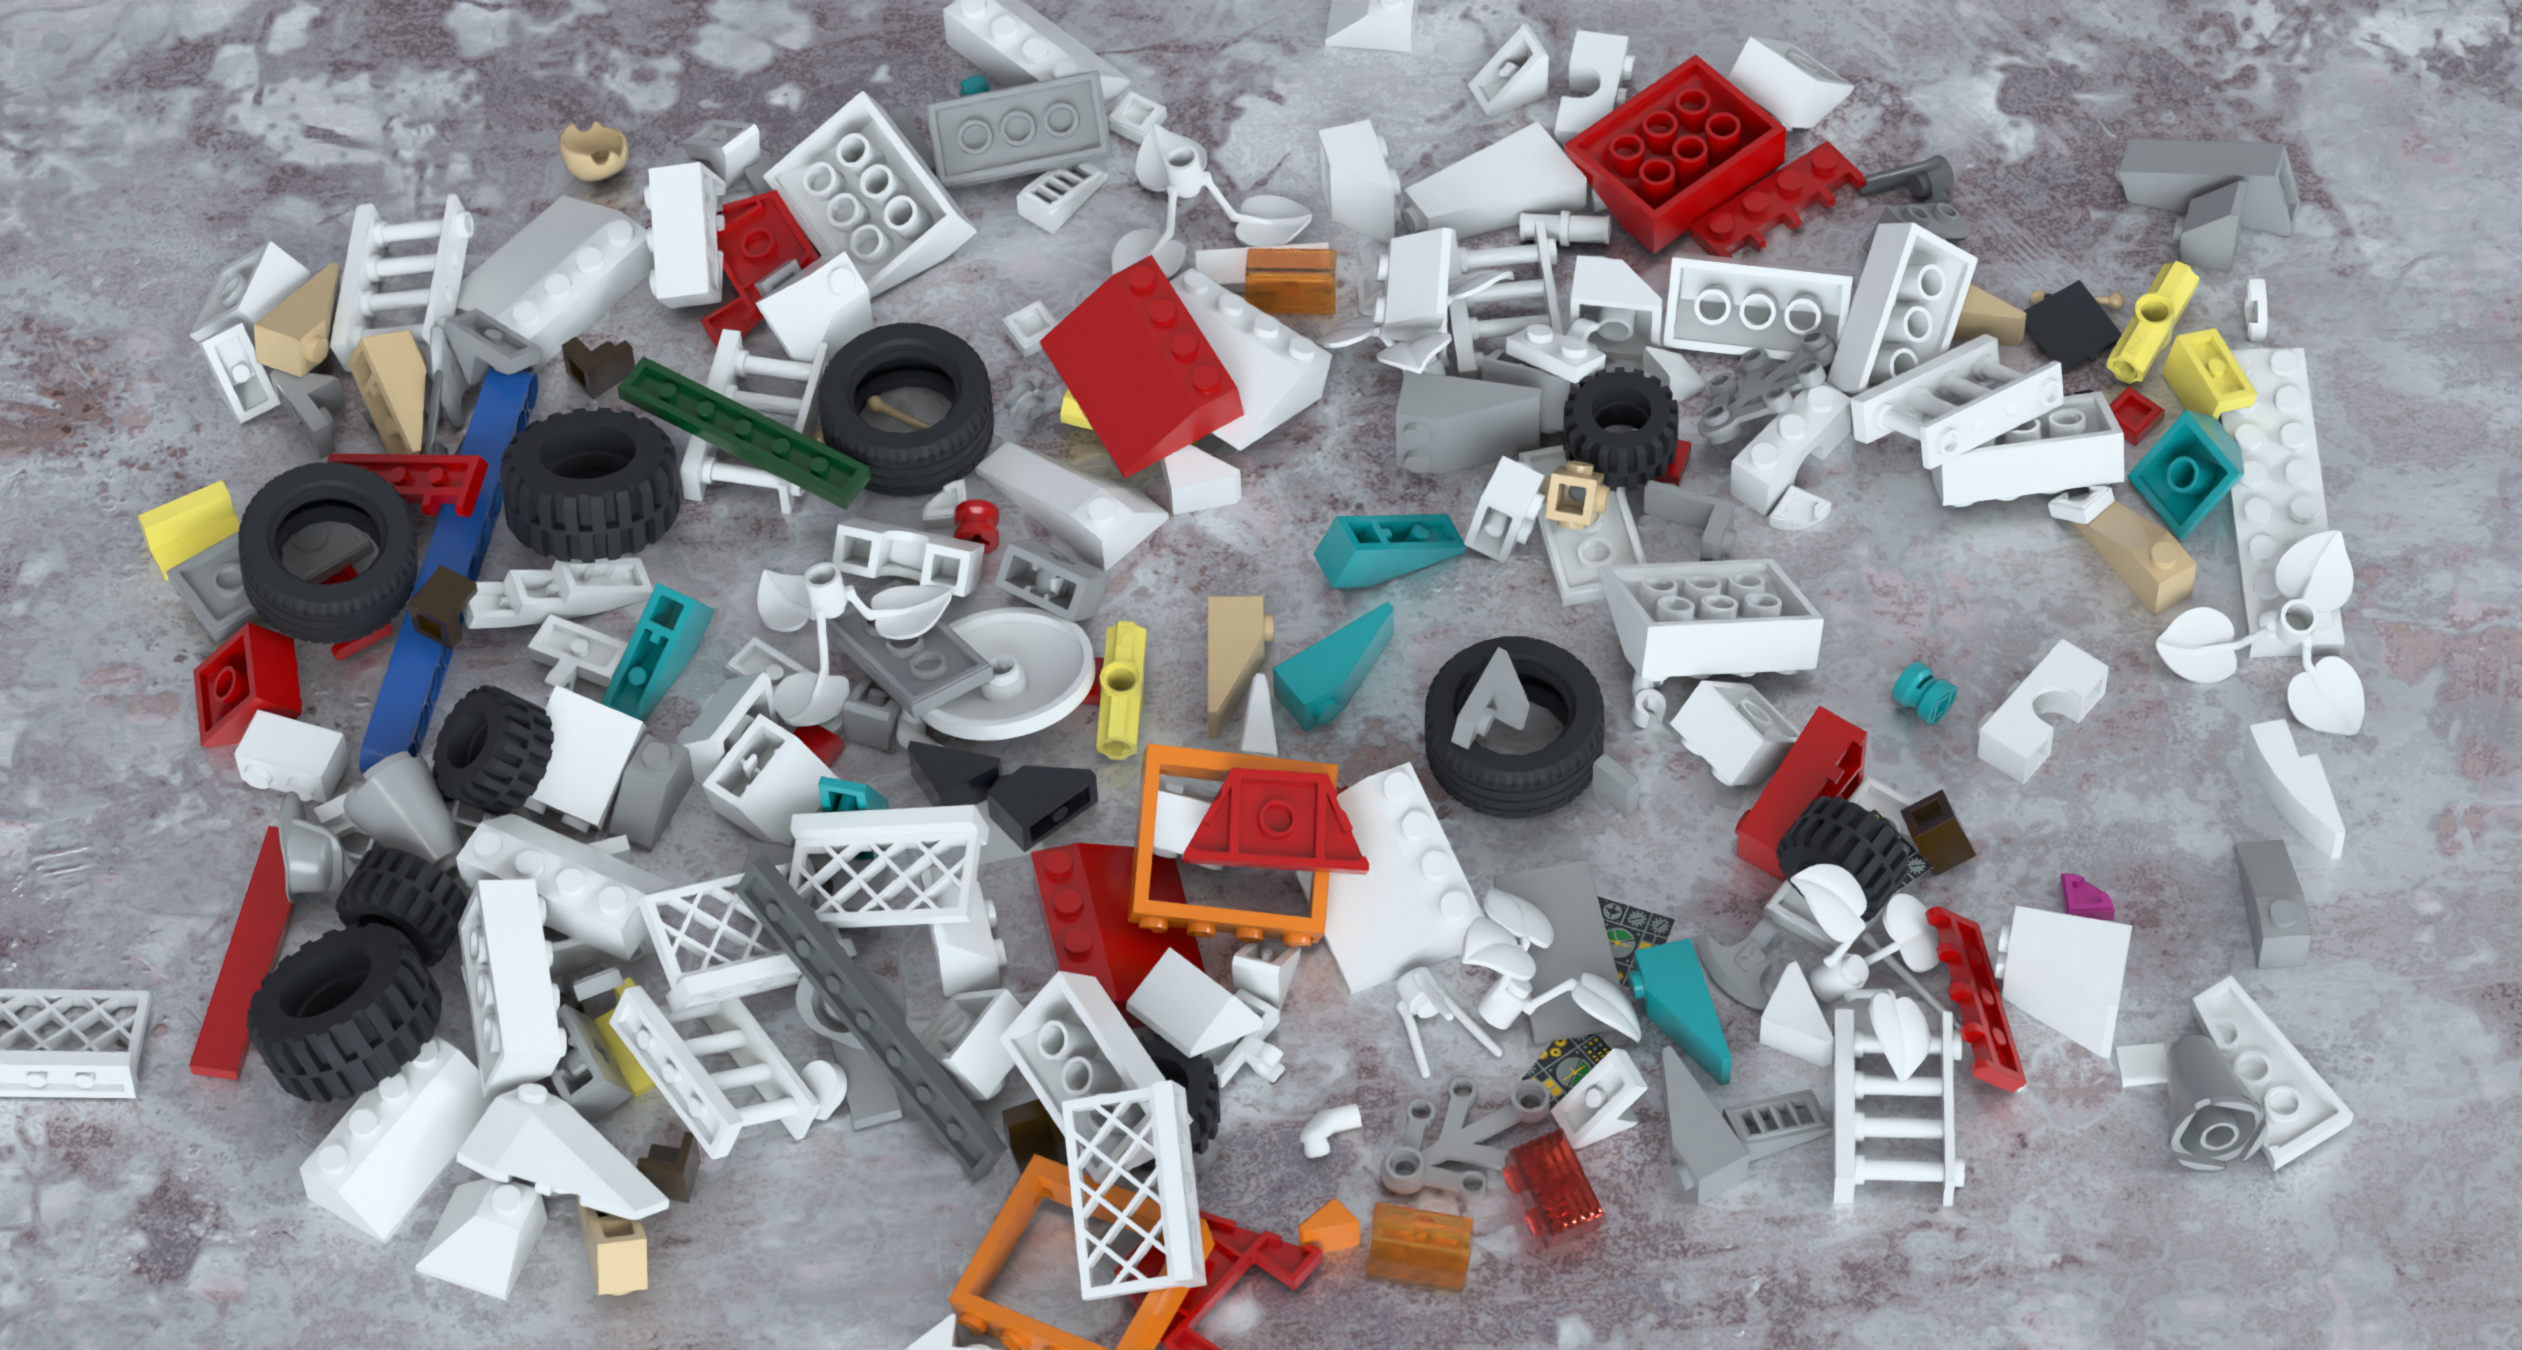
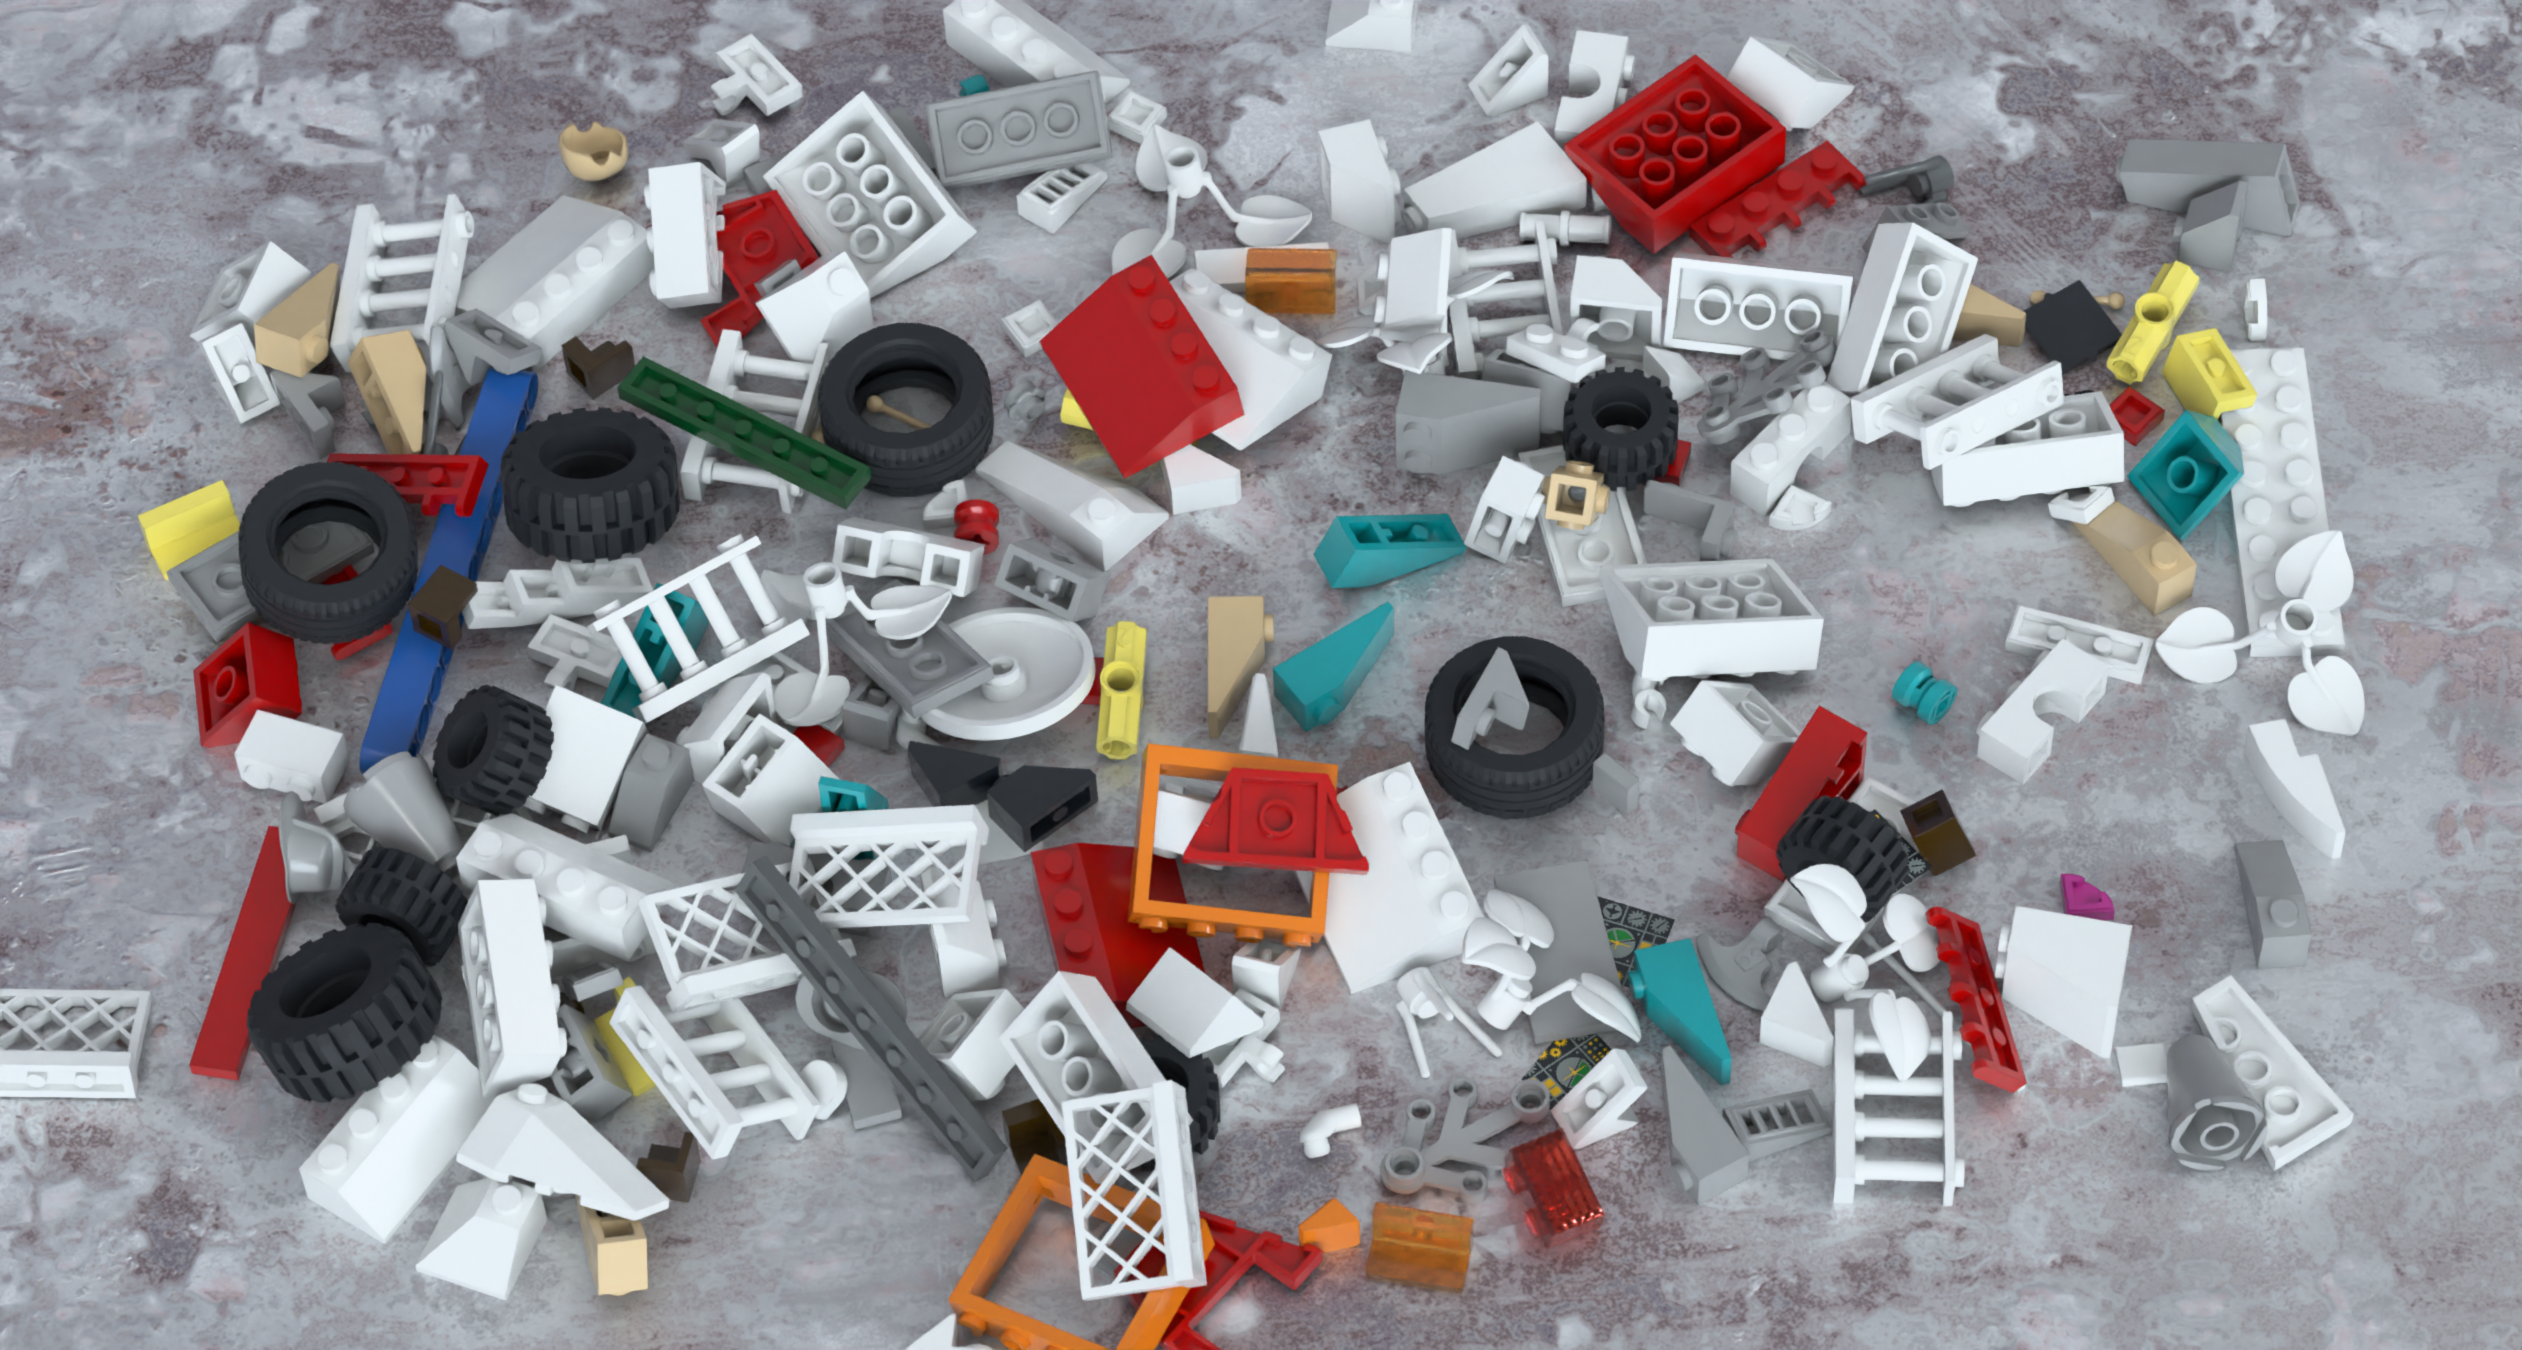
none -> white fence [587,534,810,724]
none -> white plate [711,33,803,116]
none -> white tile [2005,605,2154,685]

